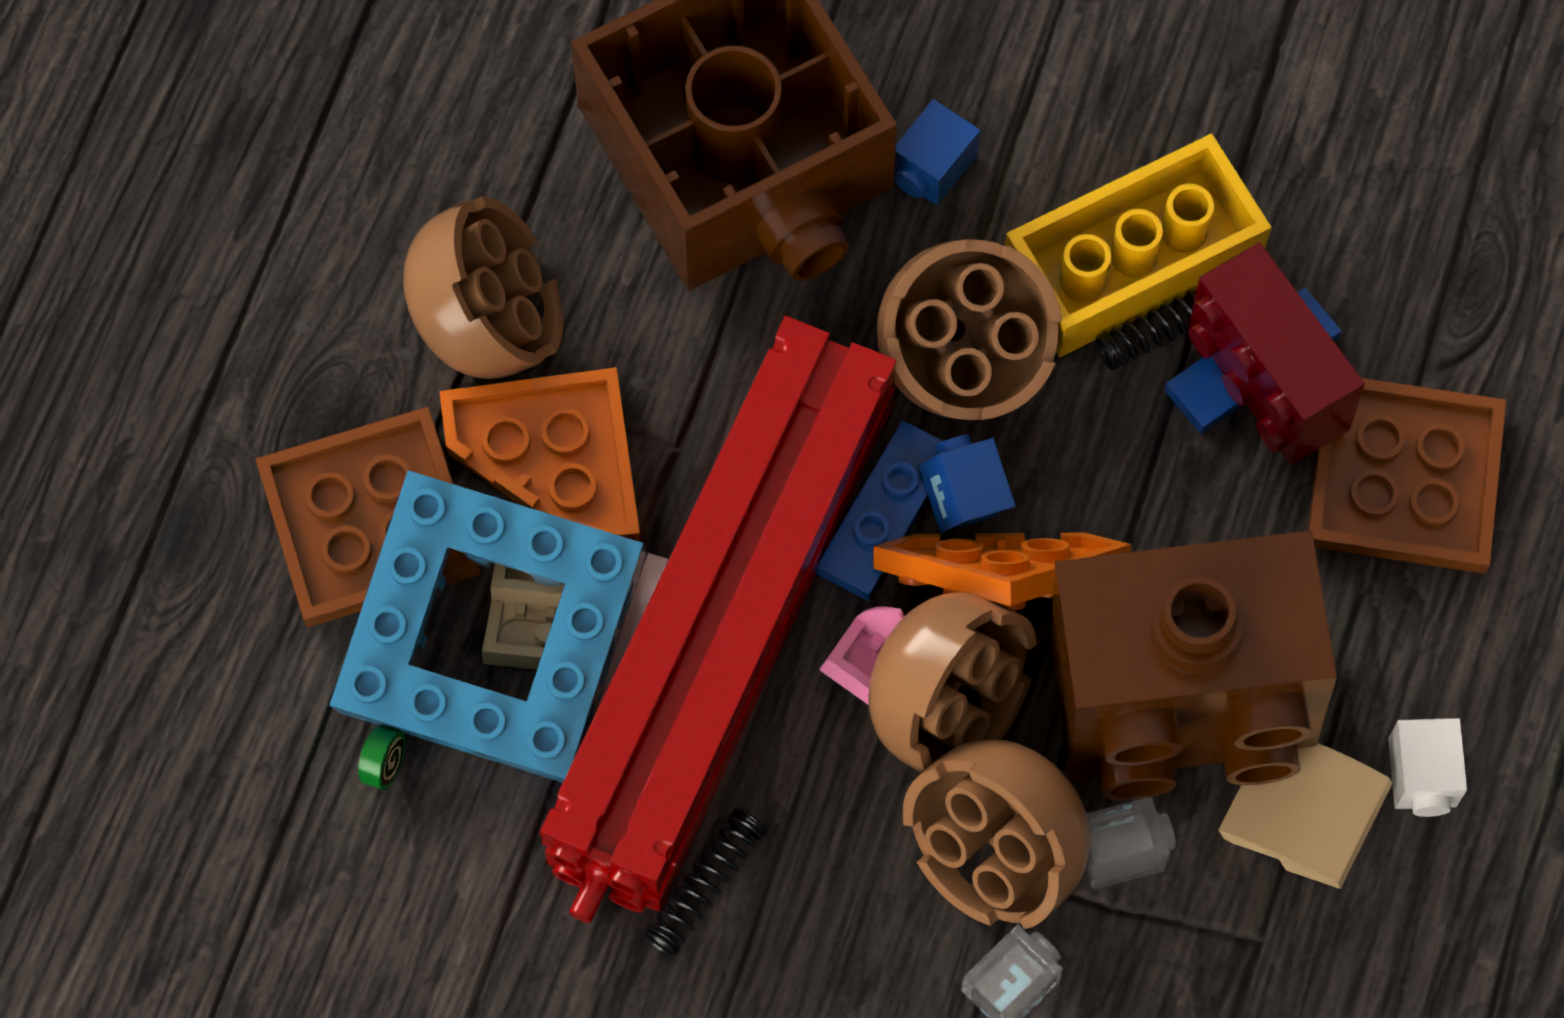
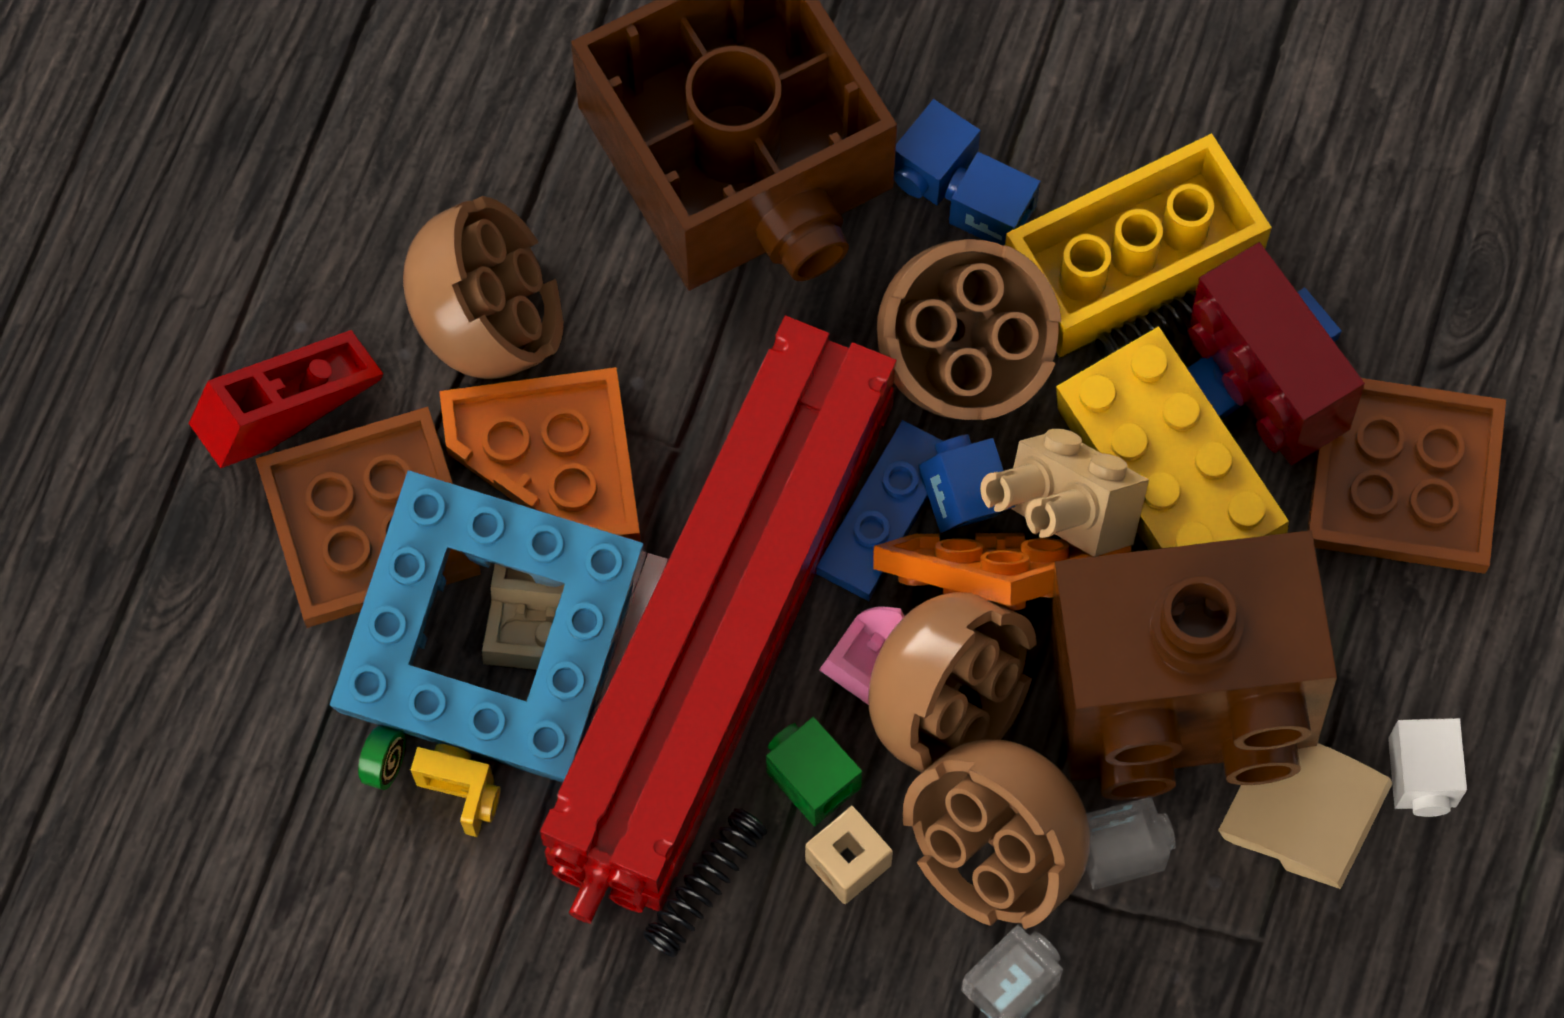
none -> red slope [188,330,384,468]
none -> yellow bracket [410,744,501,837]
none -> green brick [766,717,862,827]
none -> tan piece [805,805,893,904]
none -> blue brick [945,152,1041,246]
none -> tan brick [980,429,1149,557]
none -> yellow brick [1056,326,1289,550]

